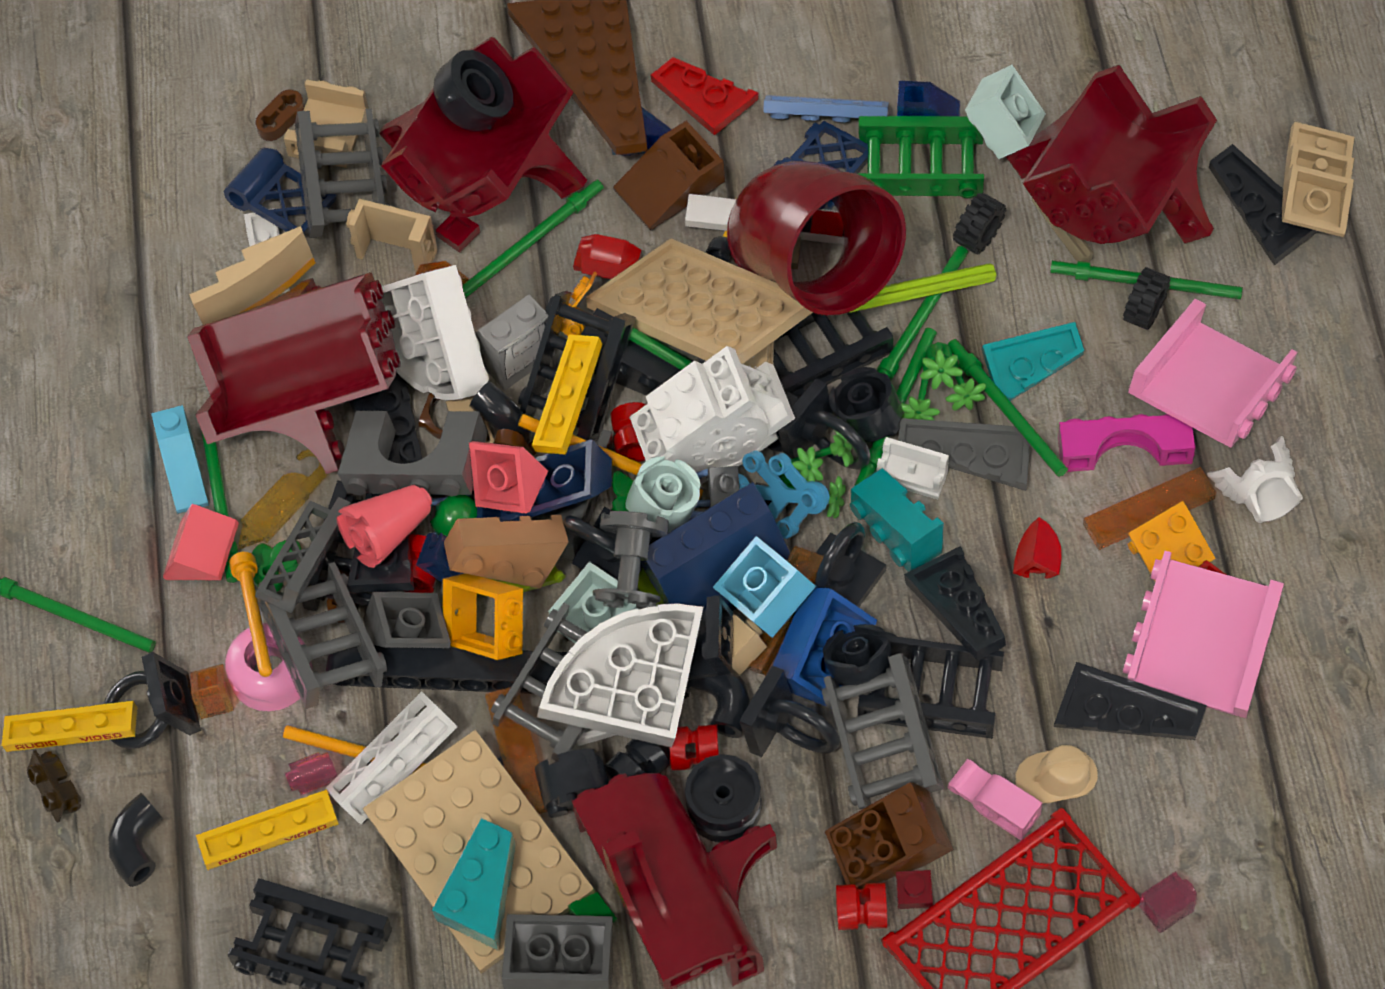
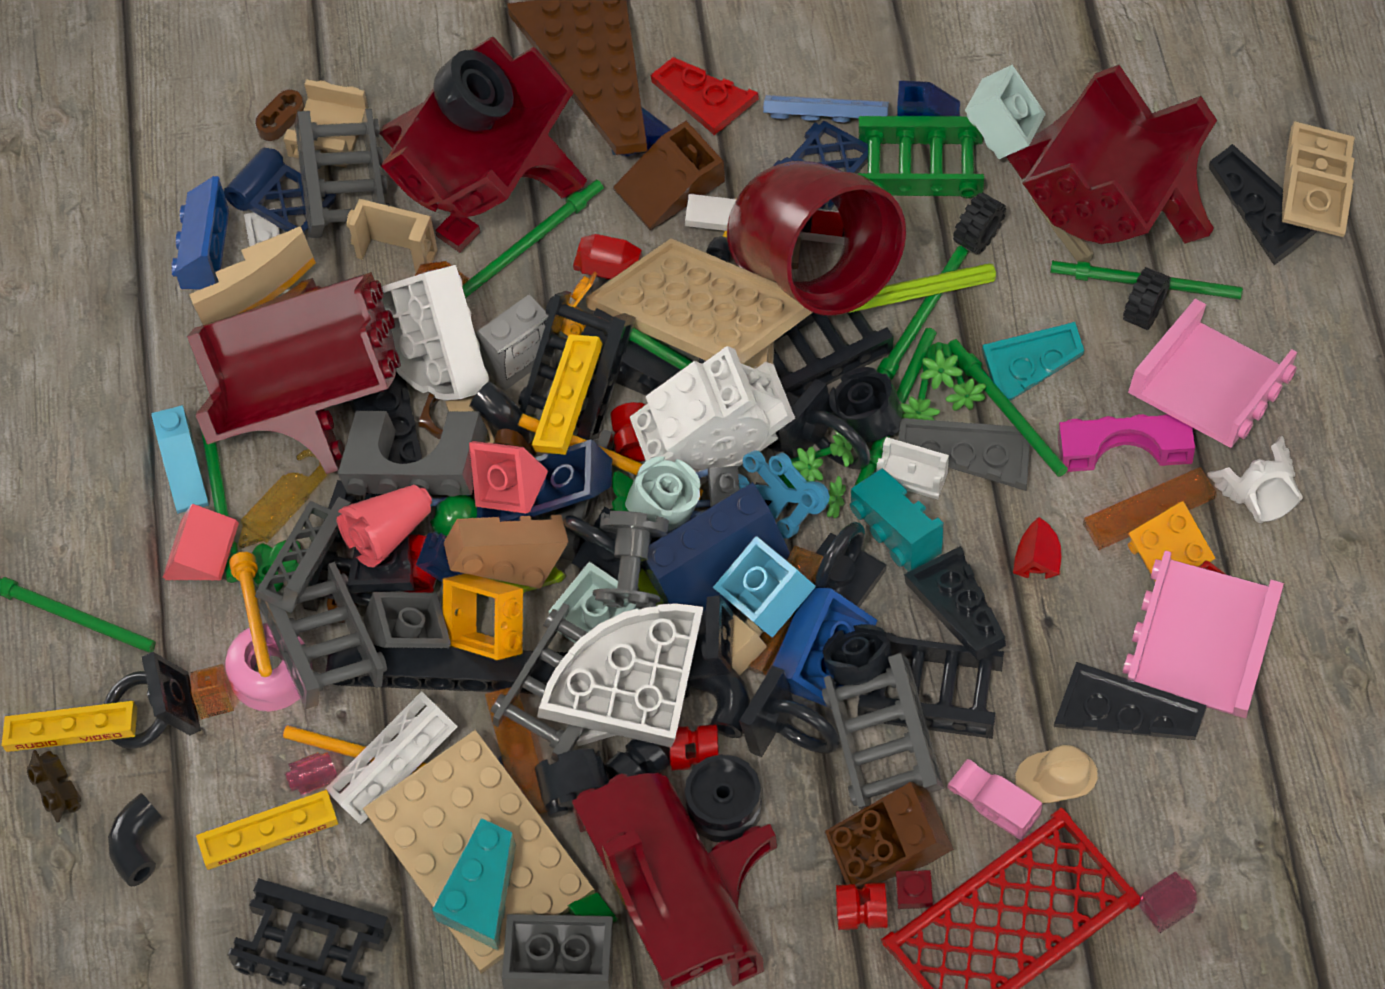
none -> blue slope [172,176,229,289]

